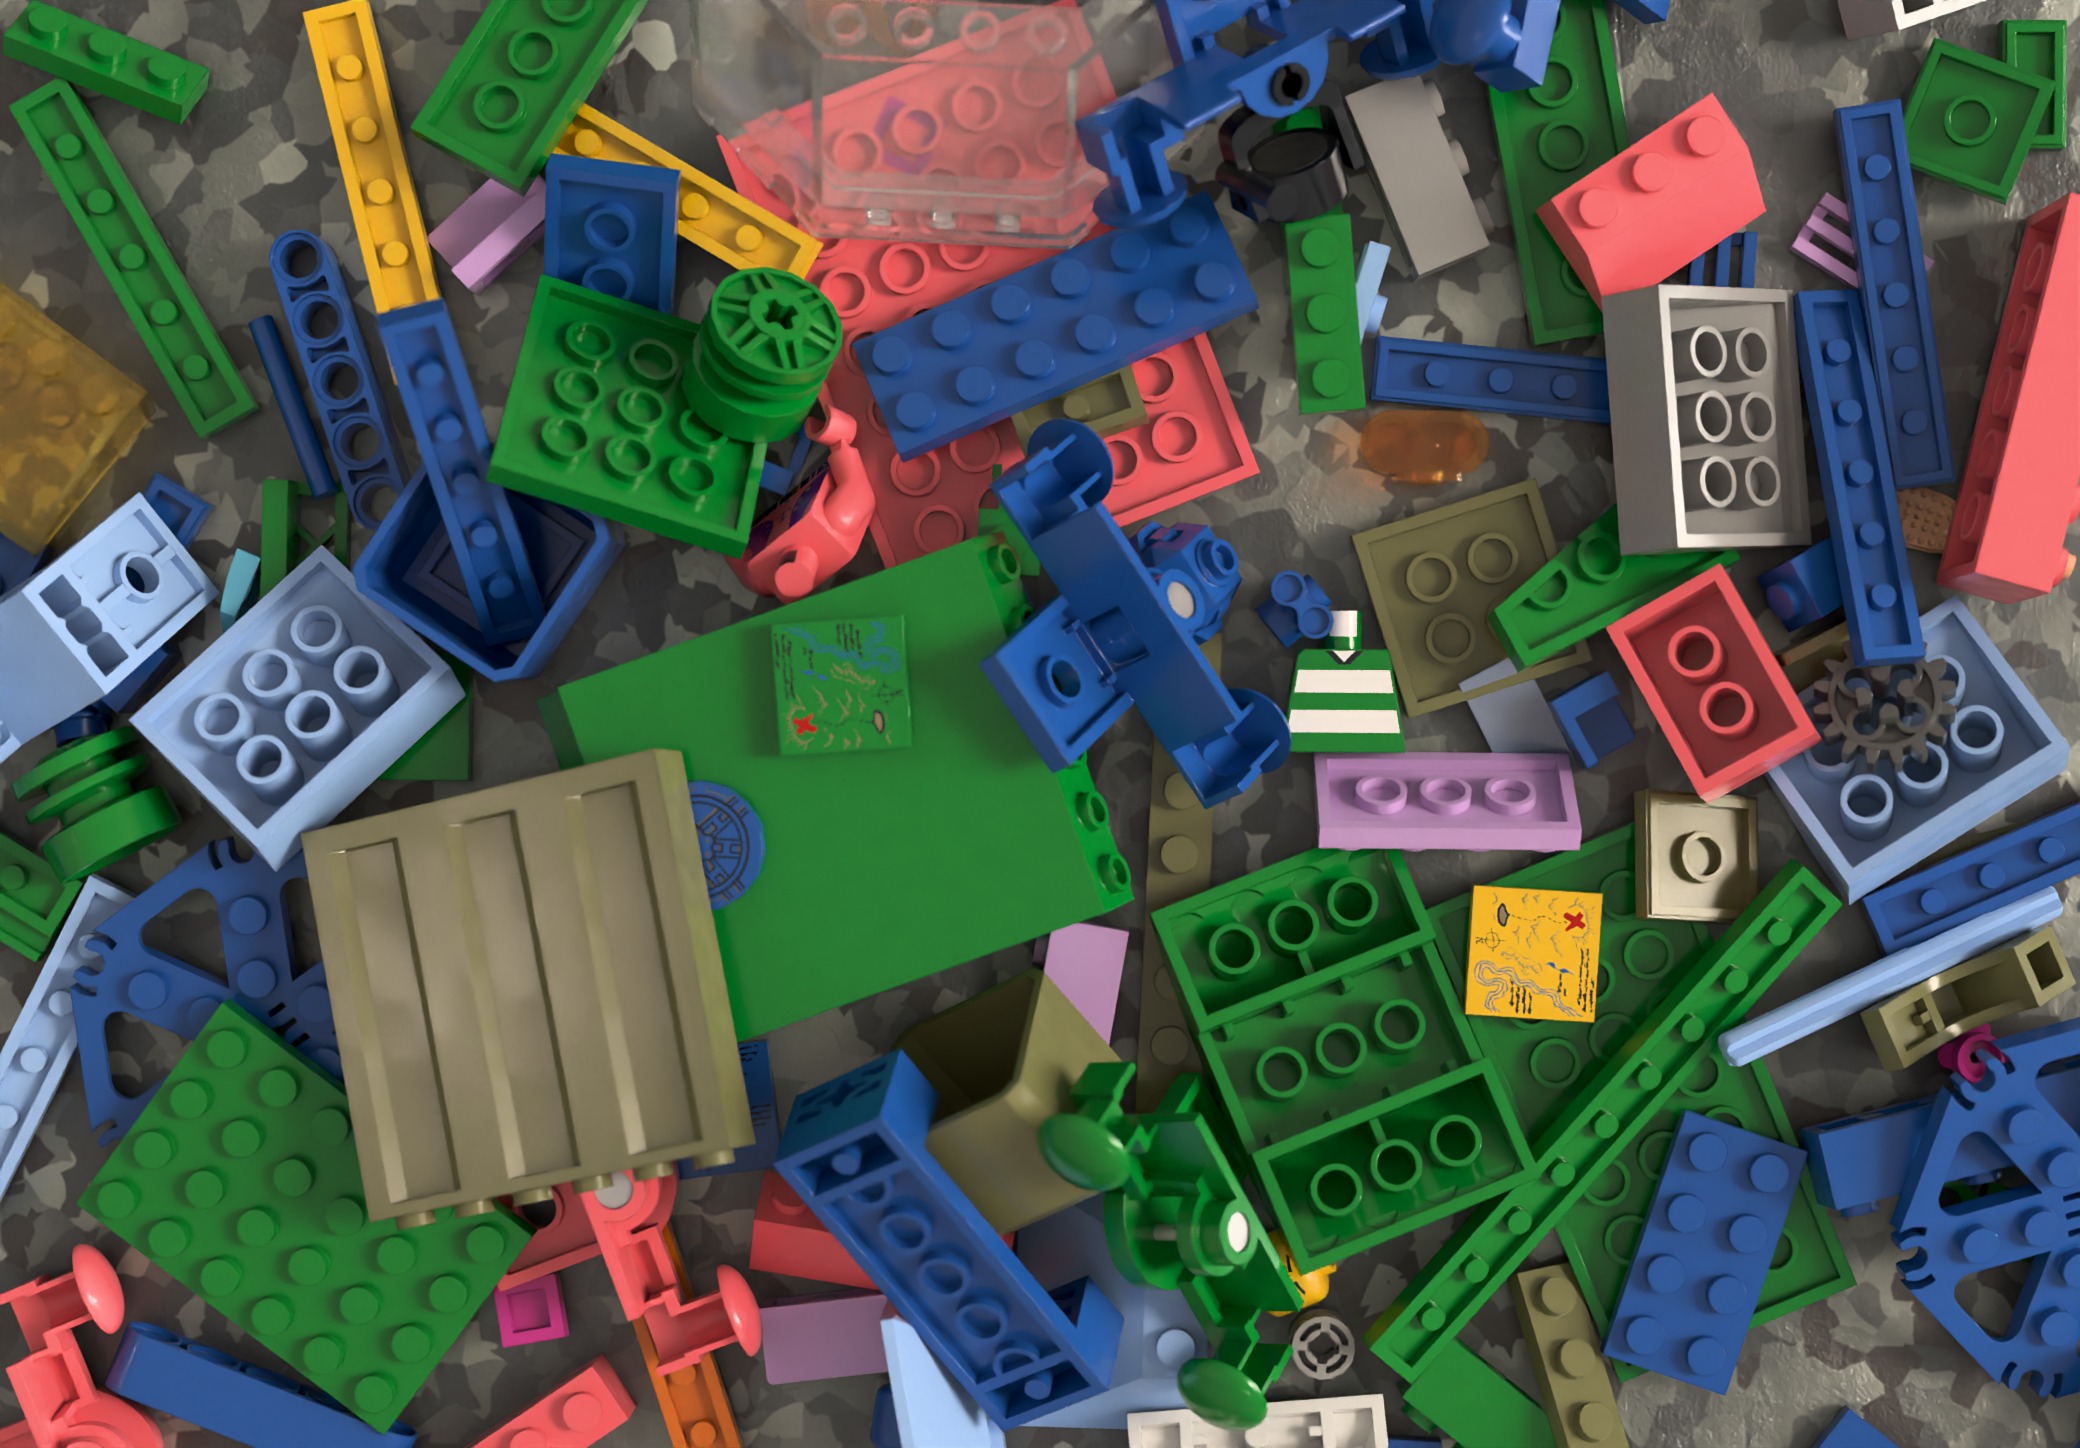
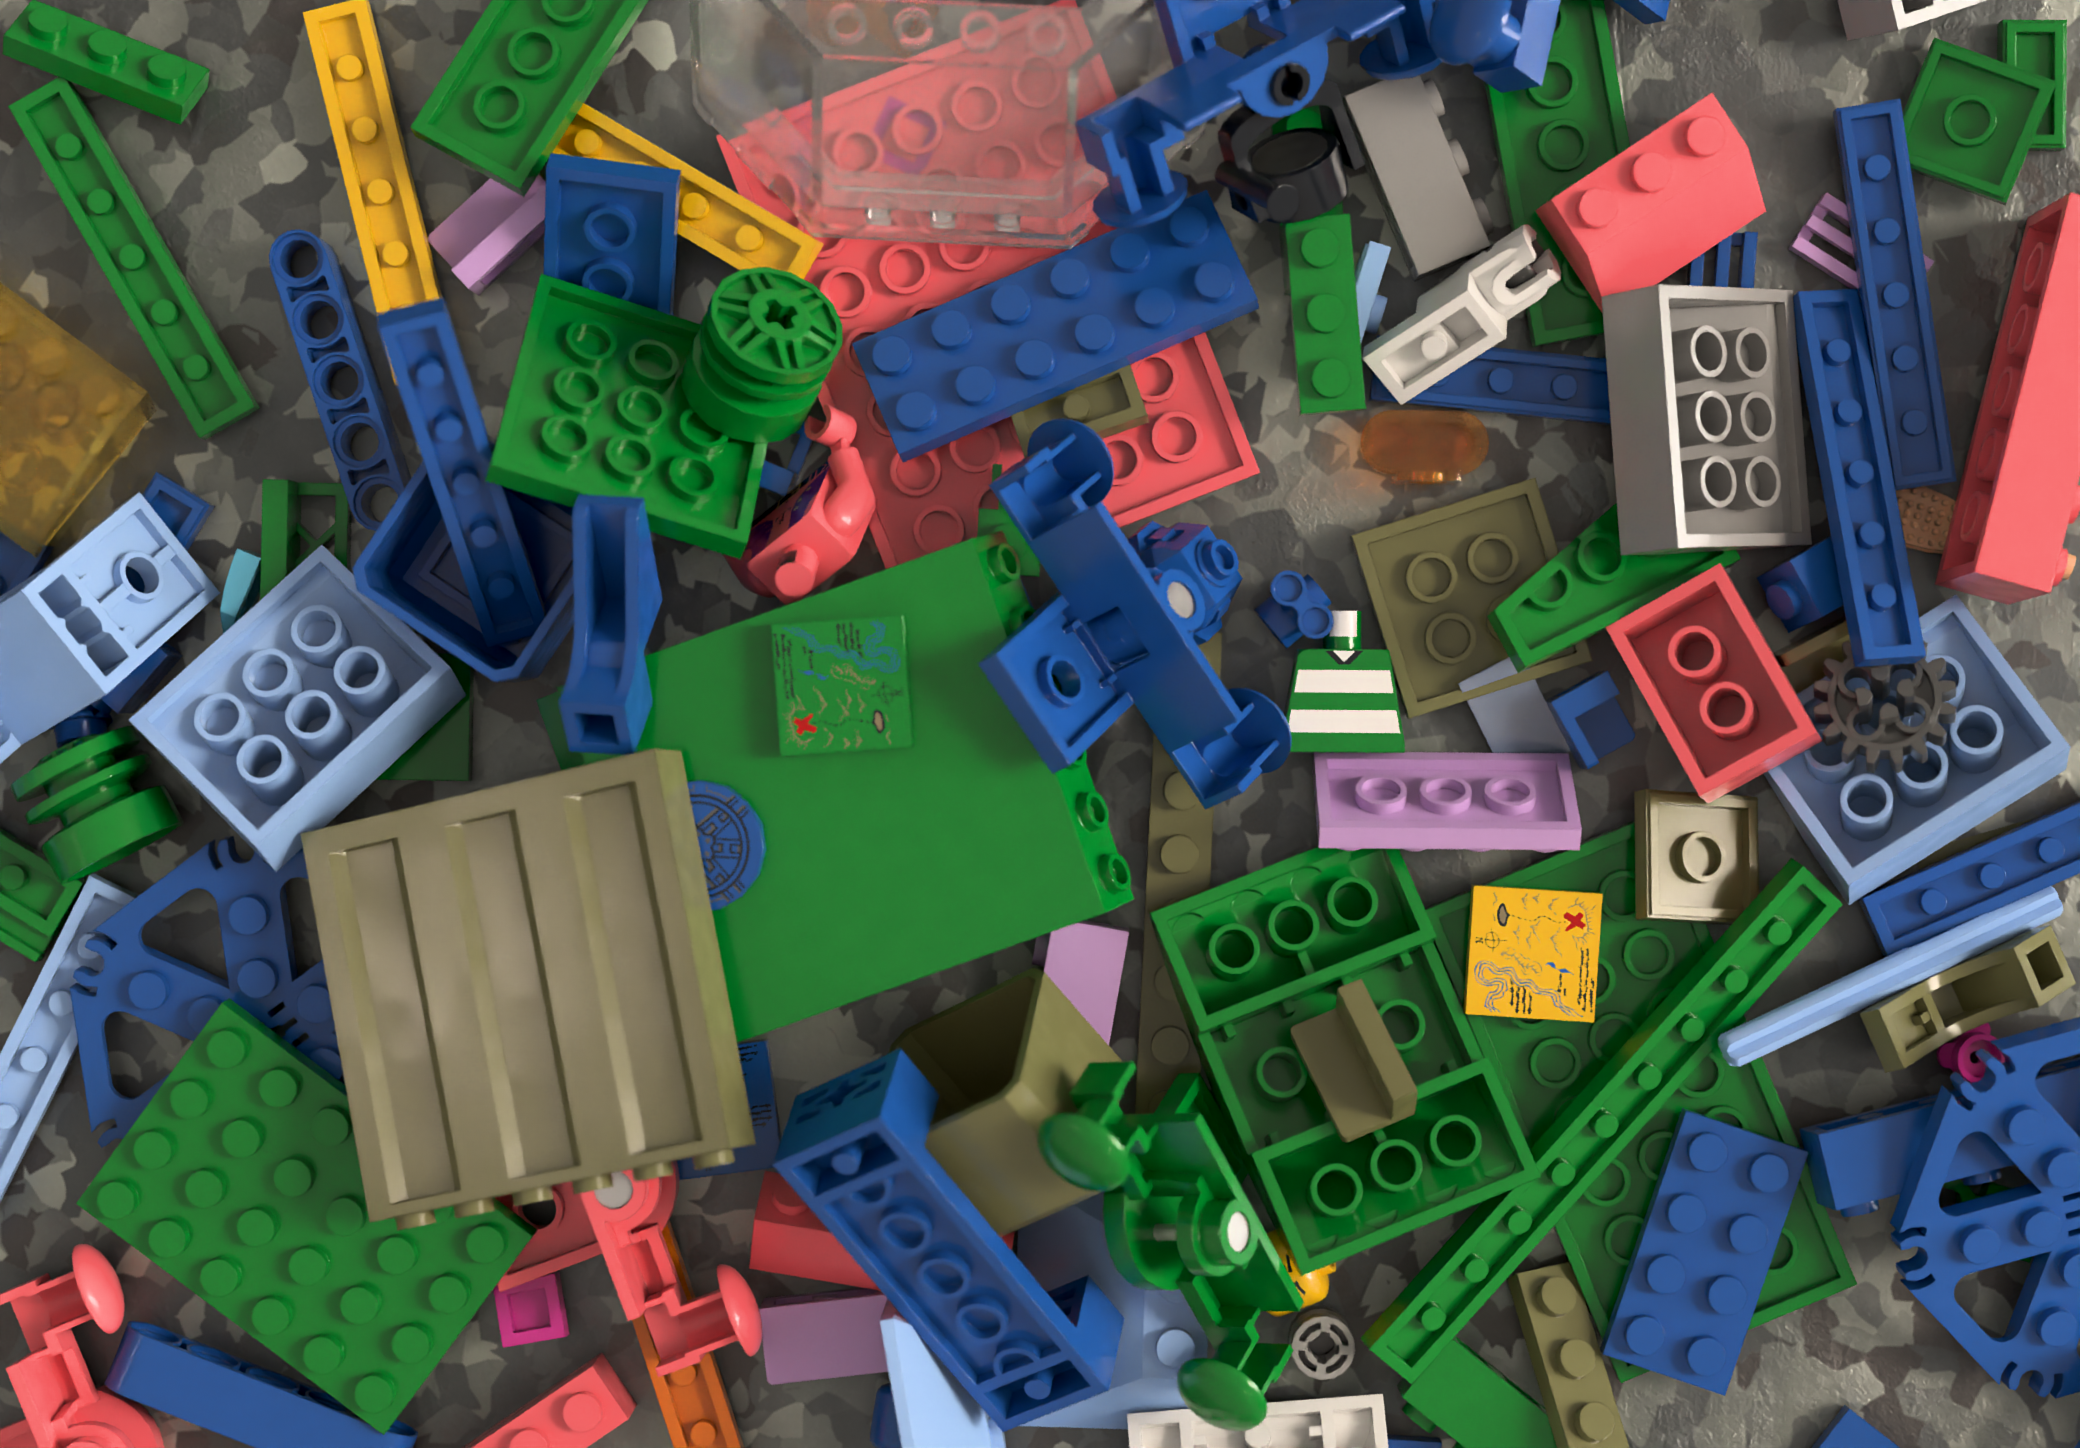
blue bar [248,315,338,500] -> none
none -> blue arch [559,494,662,755]
none -> olive panel [1291,979,1418,1142]
none -> white plate [1362,224,1561,405]

